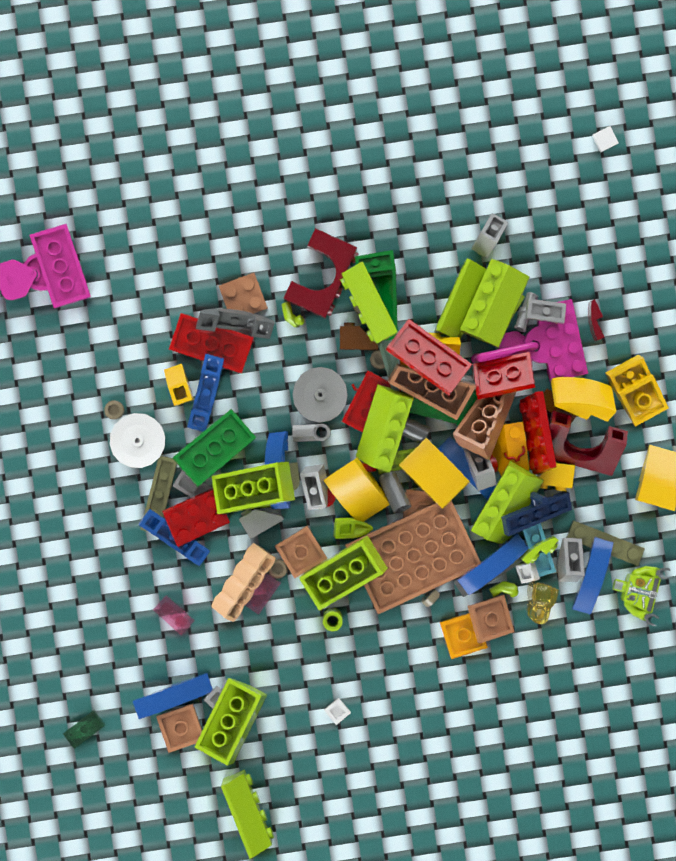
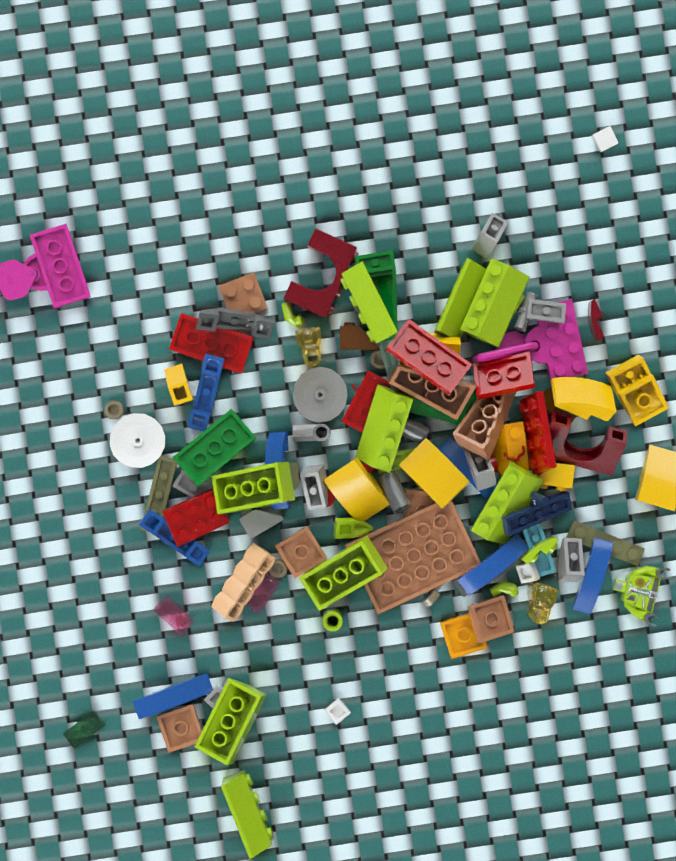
none -> clear yellow piece [295,327,322,368]

